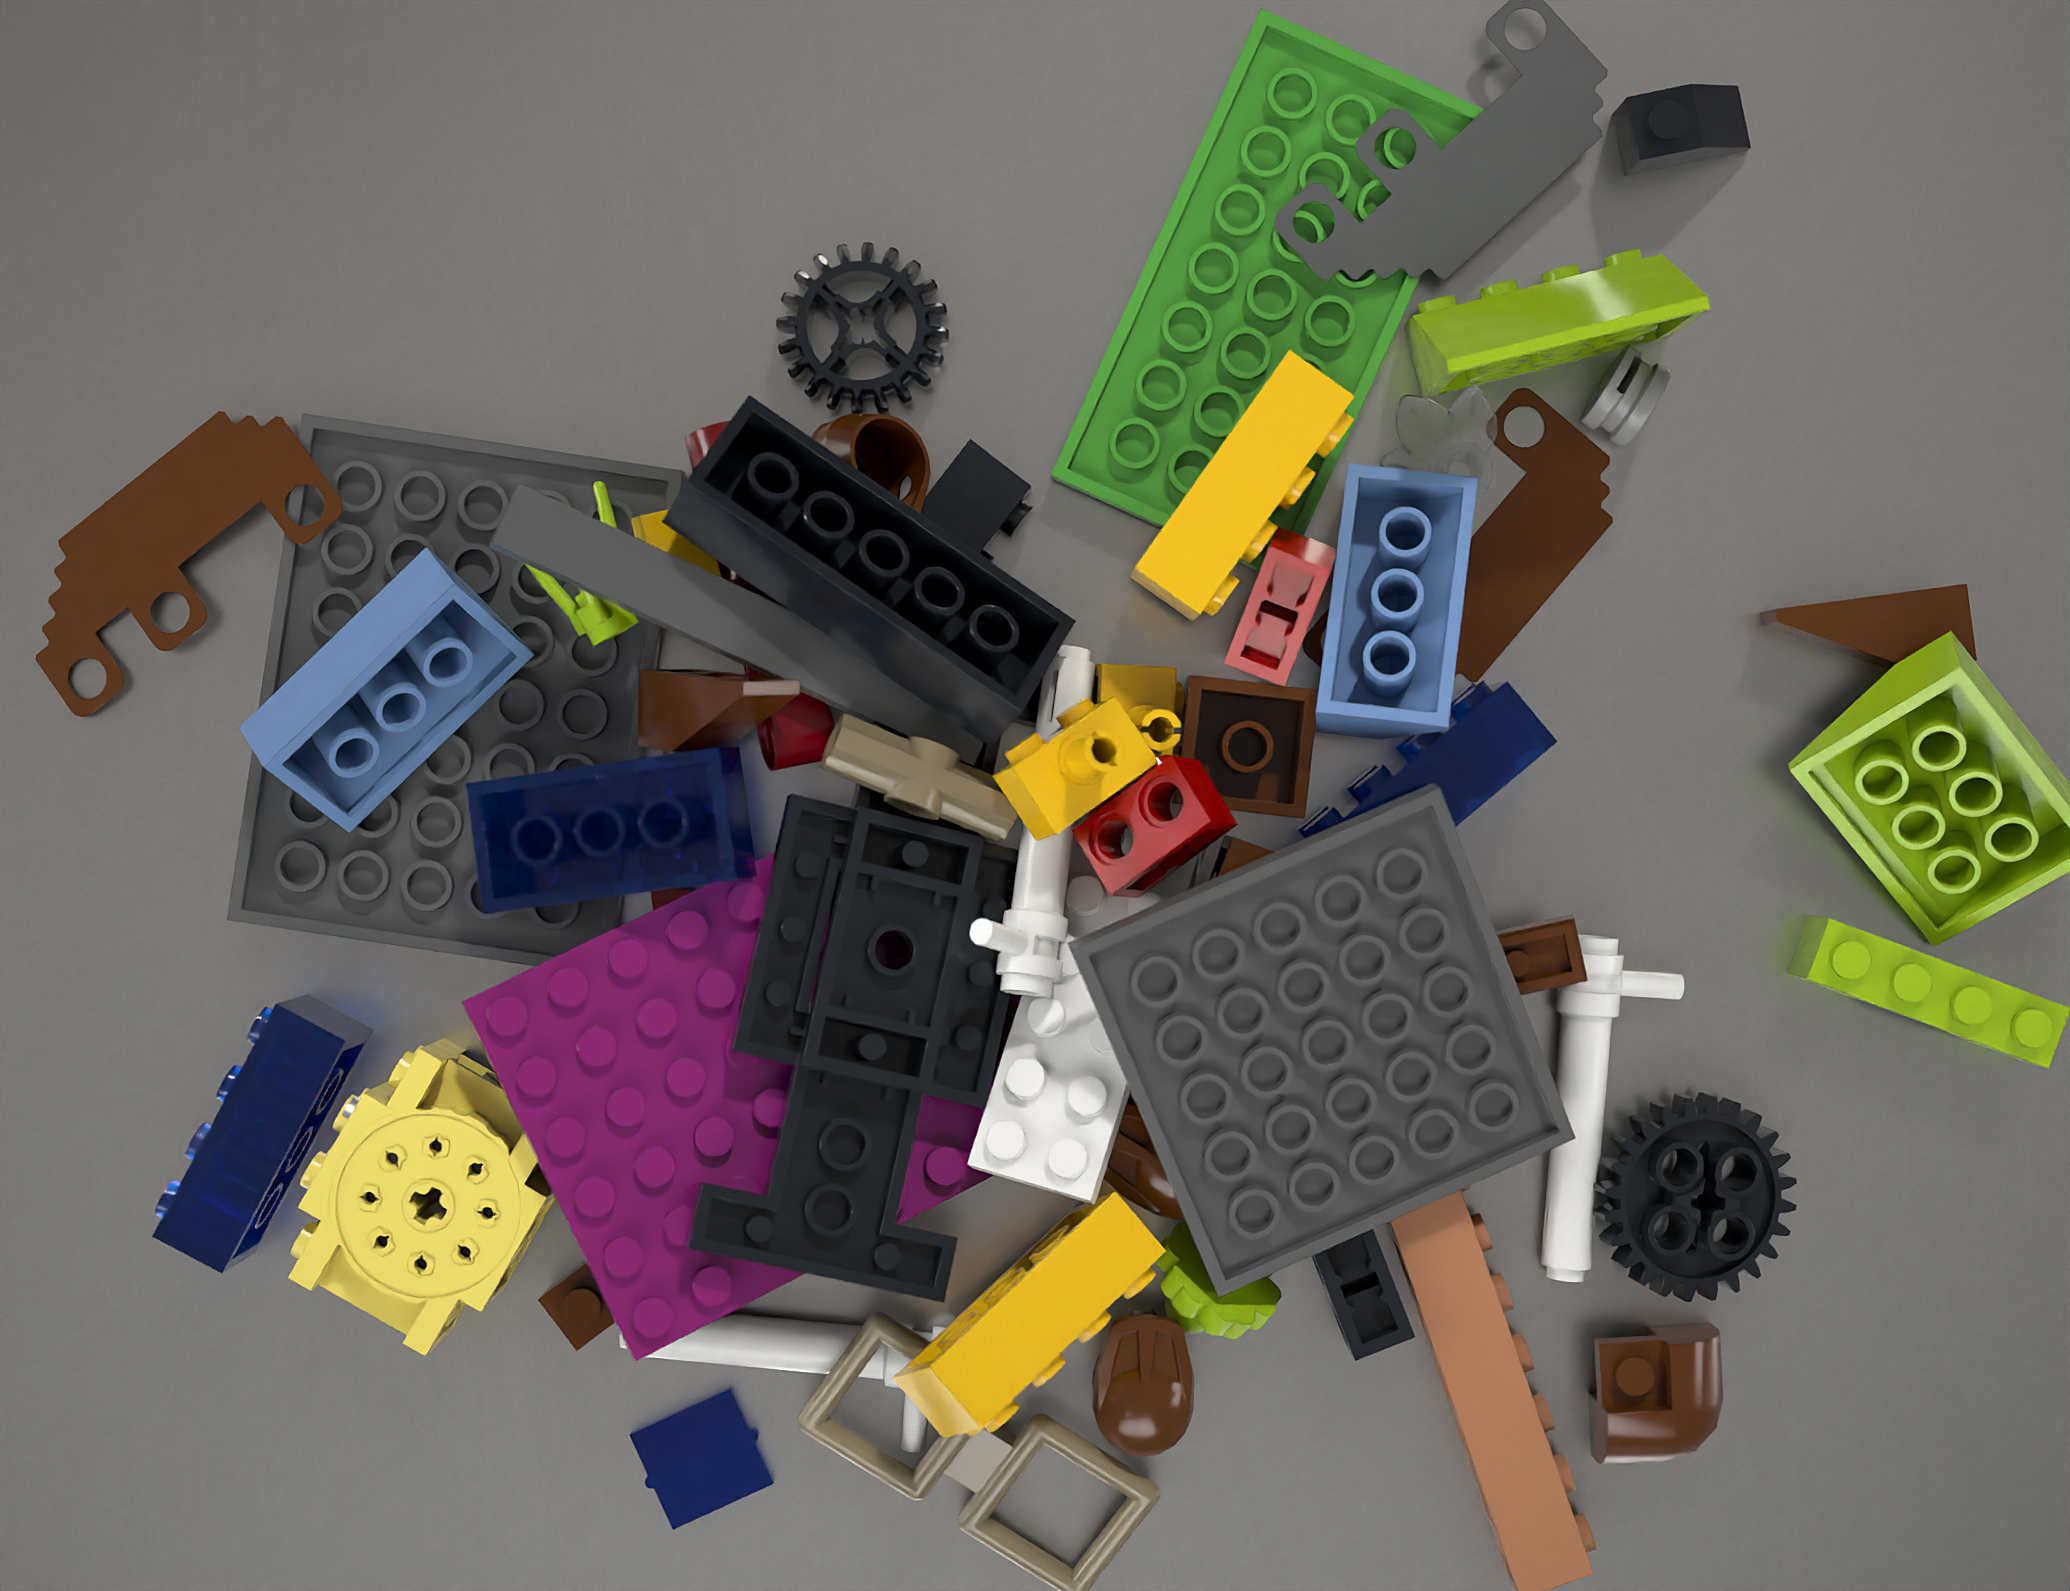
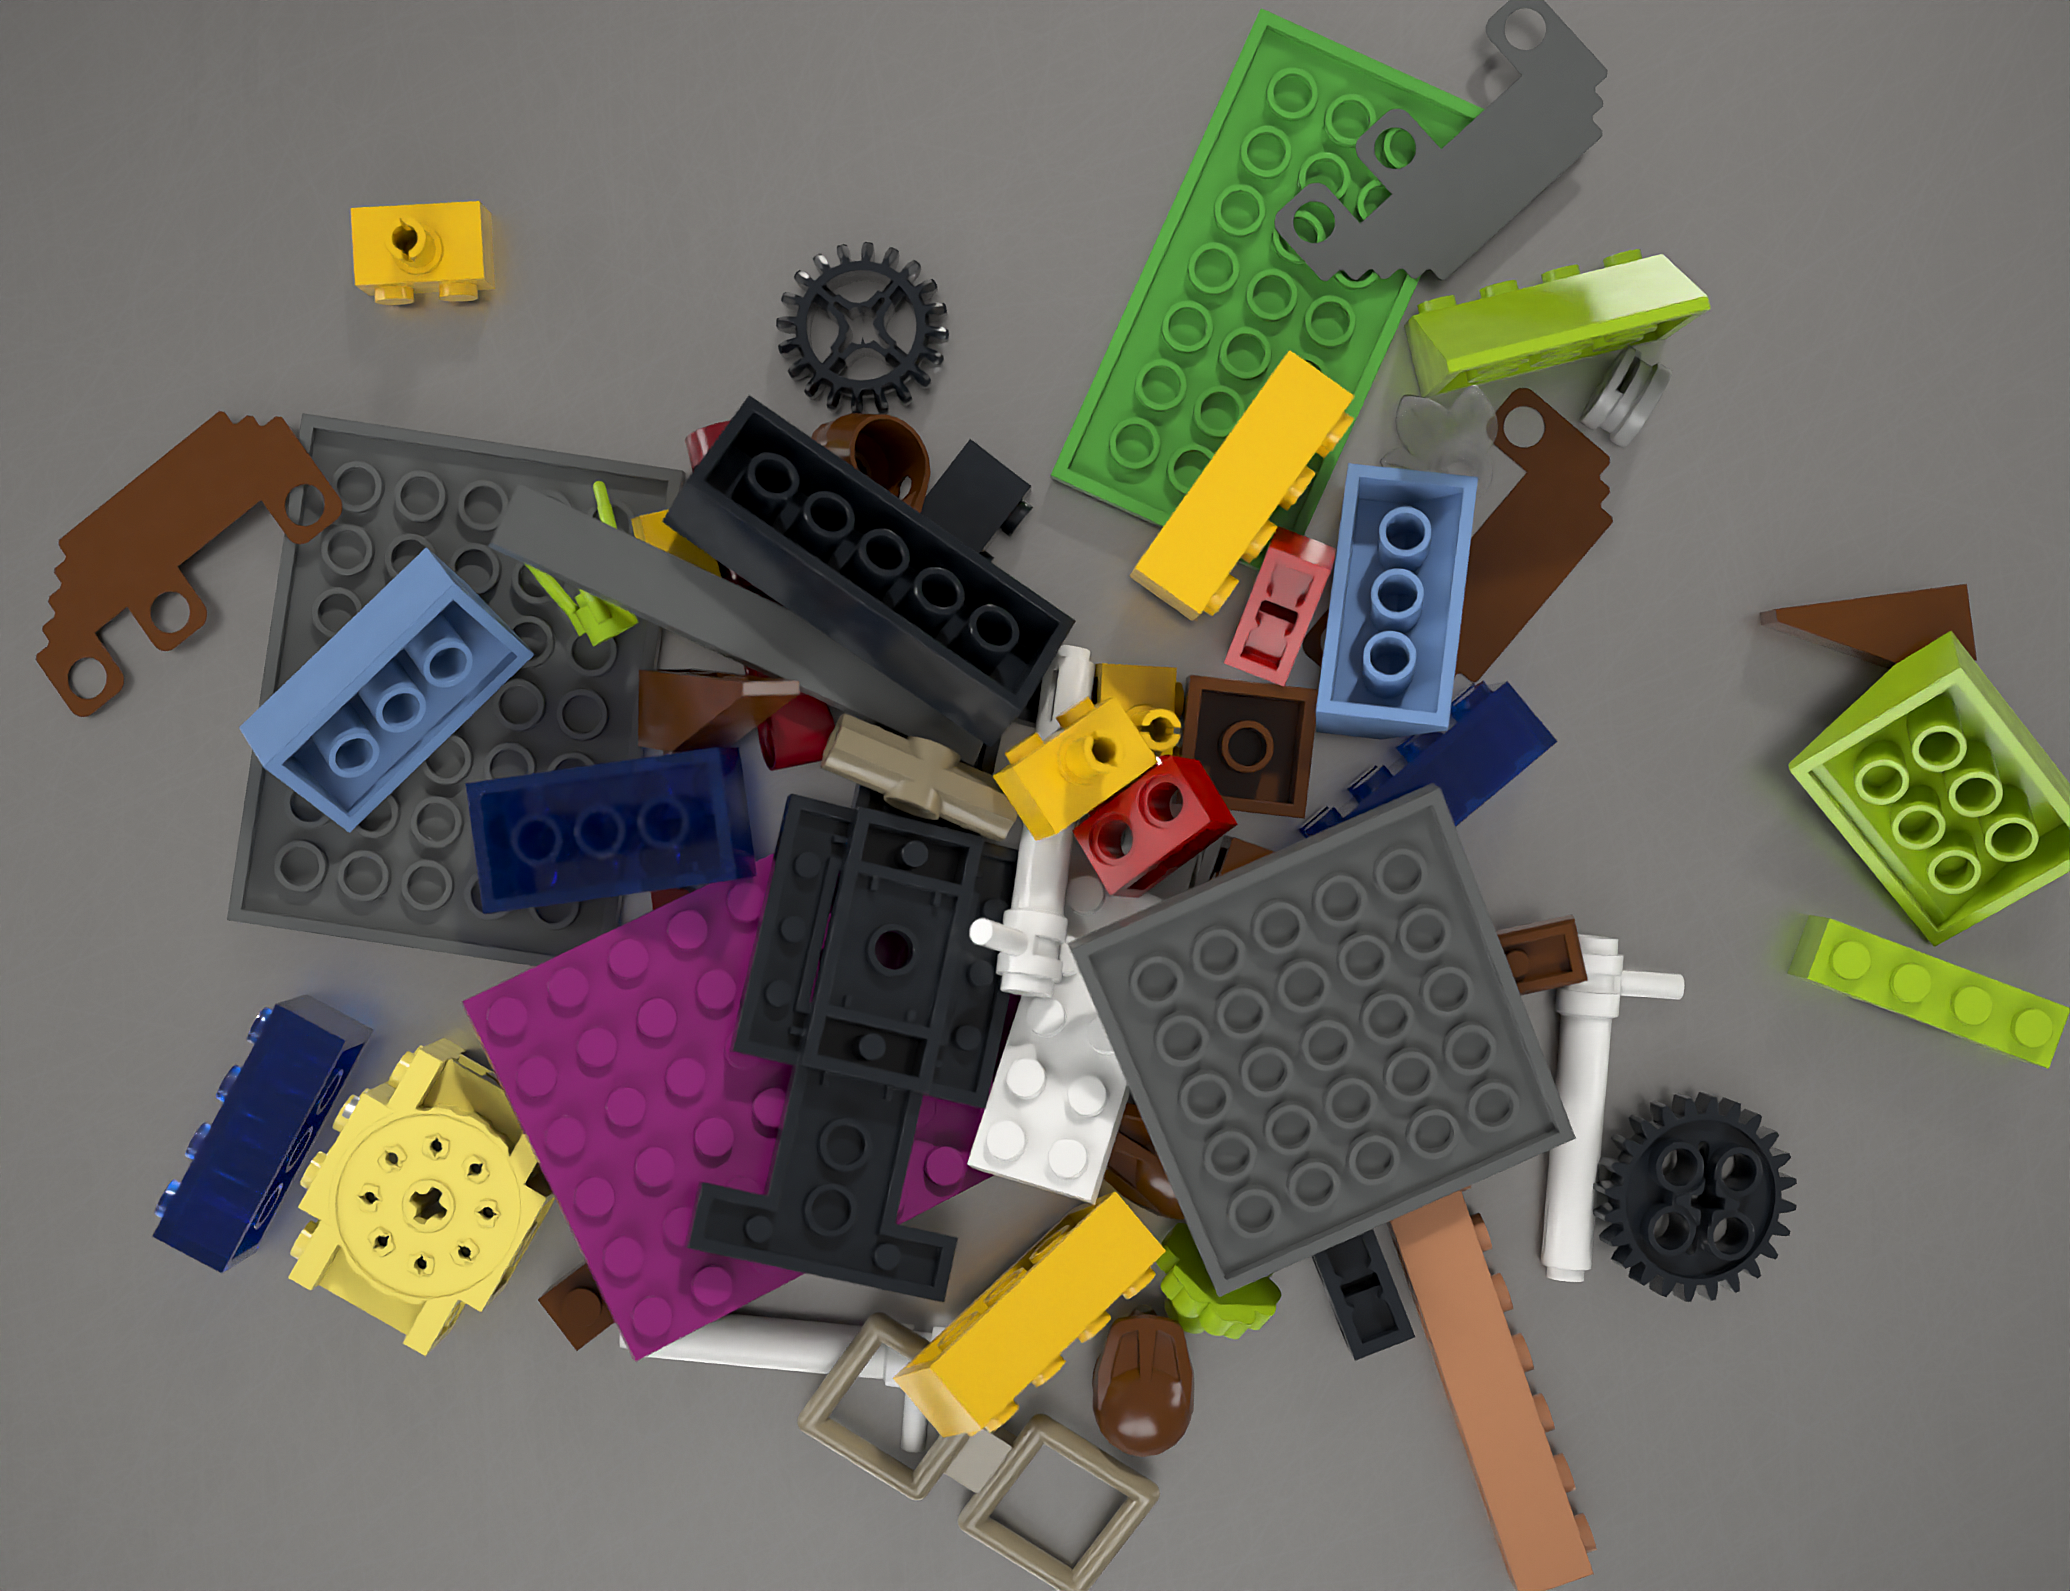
clear blue piece [629,1386,775,1530] -> none
reddish brown brick [1588,1323,1723,1464] -> none
black slope [1612,84,1751,176] -> none
none -> yellow brick [351,201,495,305]

